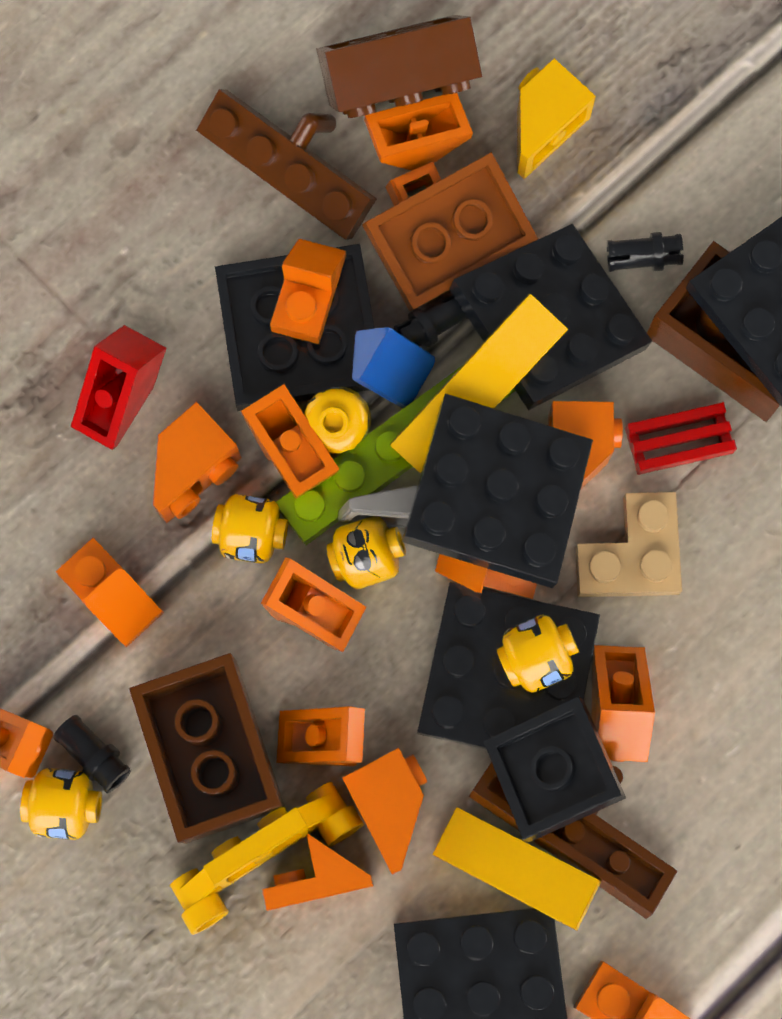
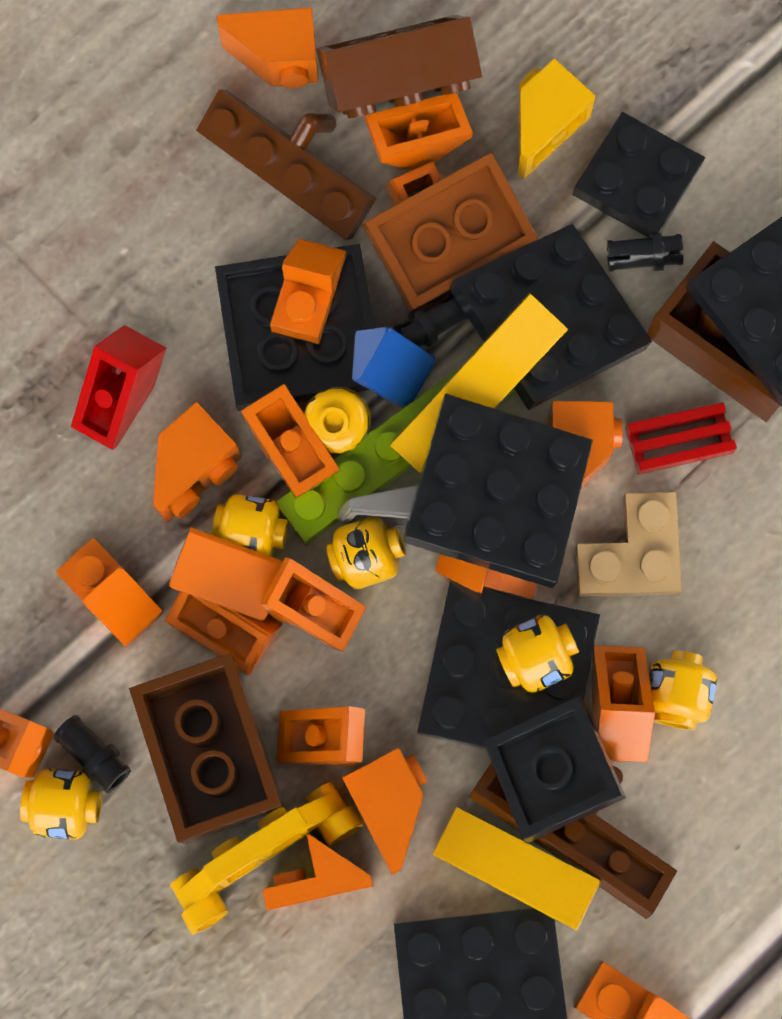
none -> orange slope [165,592,283,675]
none -> orange slope [169,527,283,621]
none -> orange slope [217,7,318,89]
none -> black plate [572,112,706,238]
none -> yellow head [649,650,717,730]

